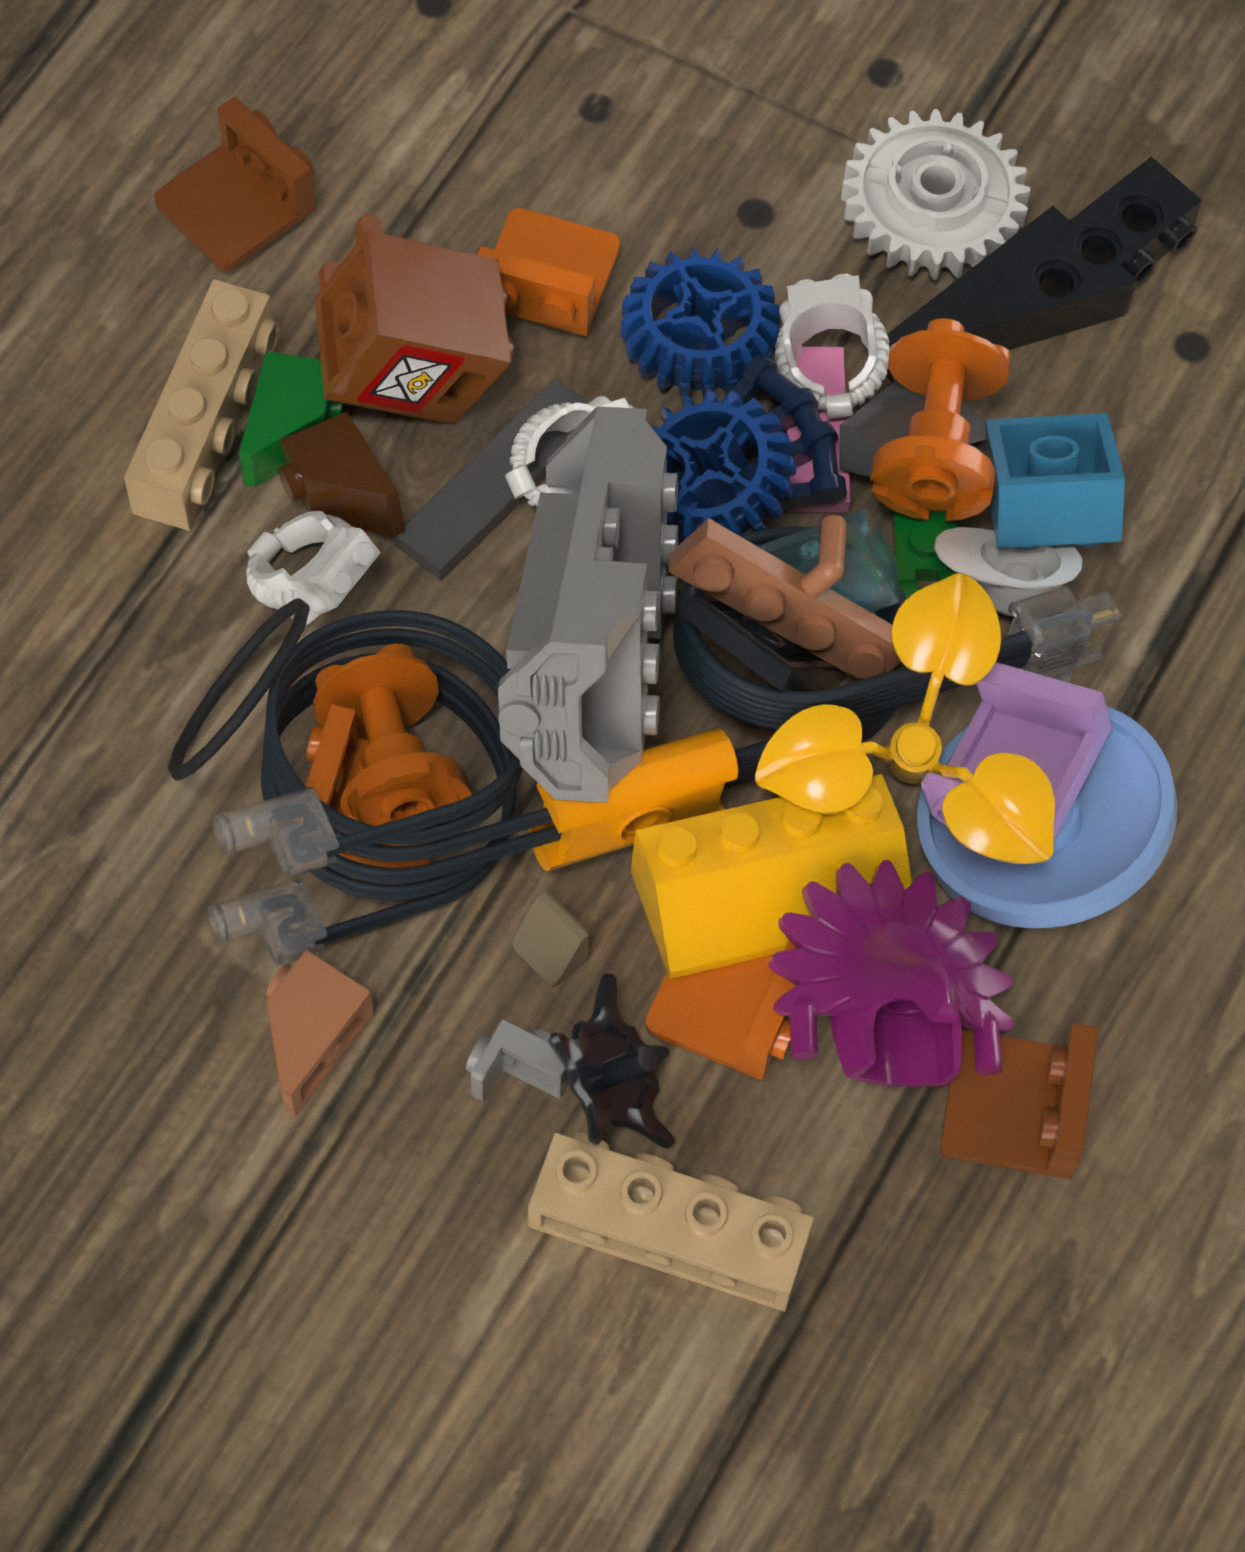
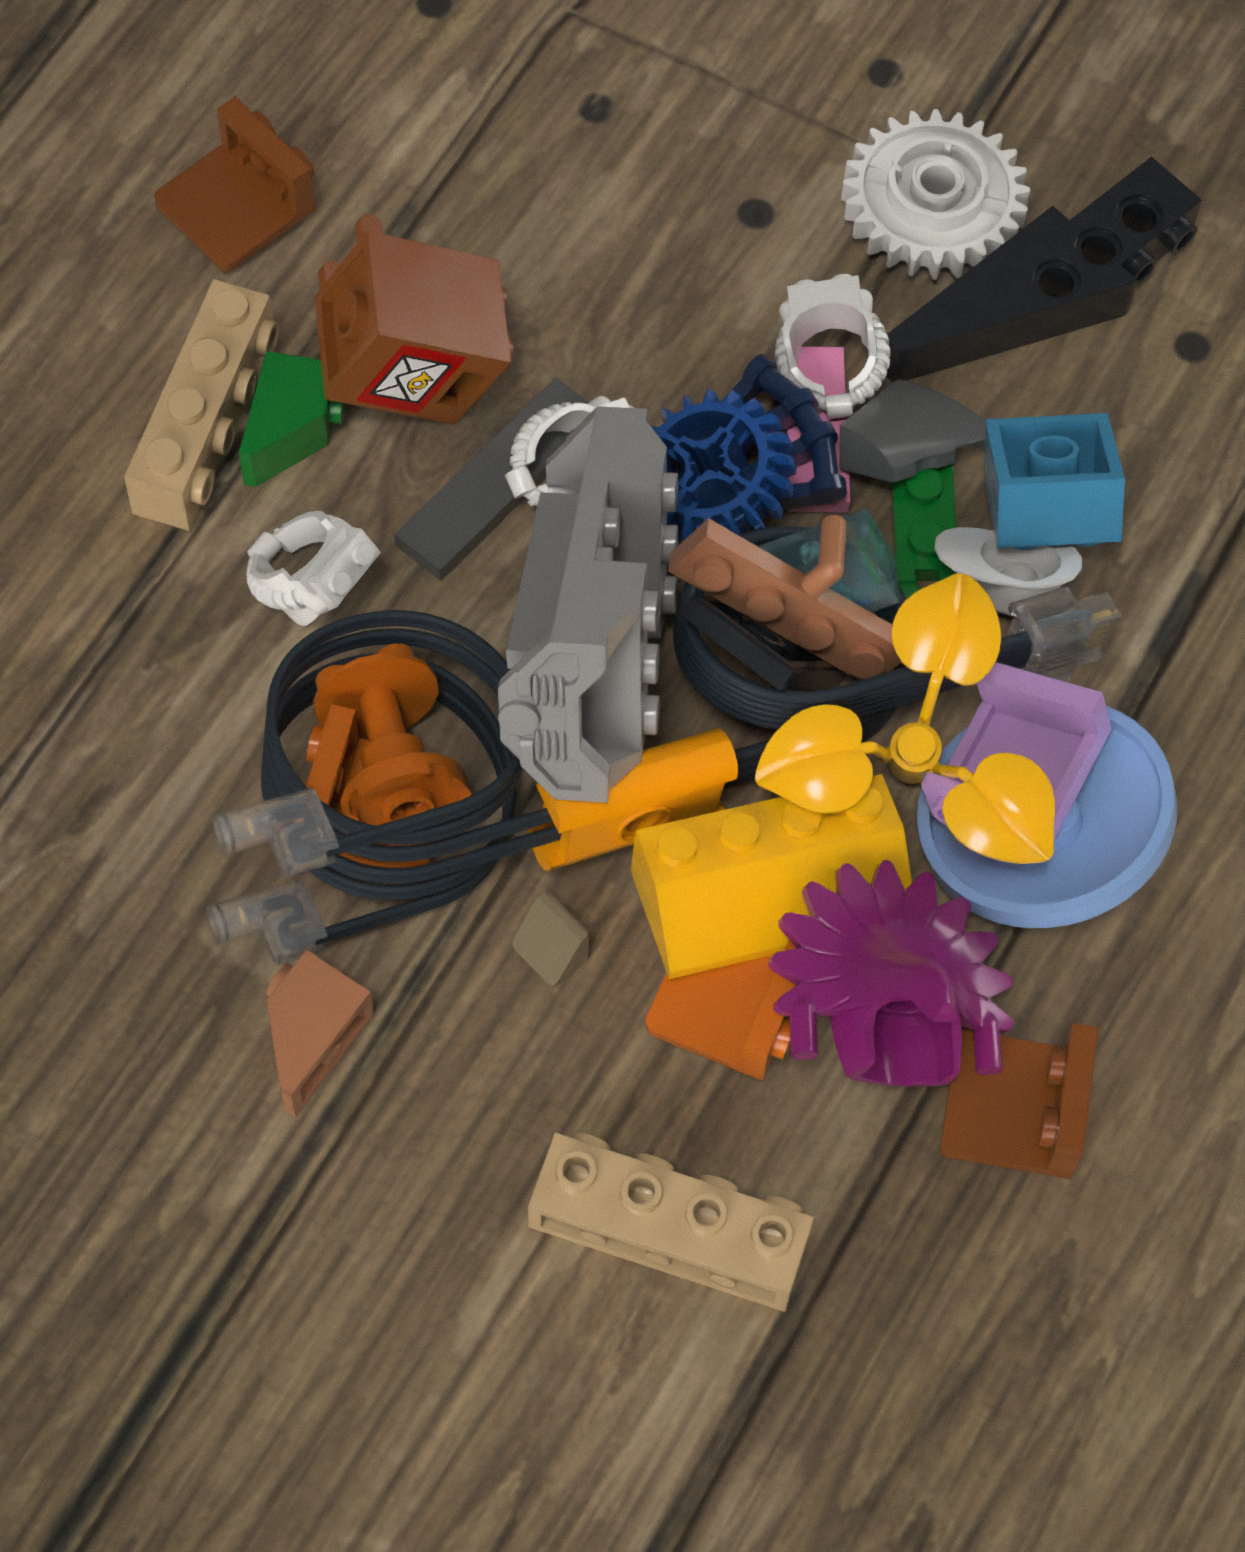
black piece [168,598,310,781] -> none
reddish brown slope [278,412,405,537] -> none
light grey bracket [466,1019,569,1102] -> none
orange bracket [477,208,620,336] -> none
black piece [548,973,675,1148] -> none
blue gear [620,246,781,397] -> none
orange piece [870,318,1011,521] -> none

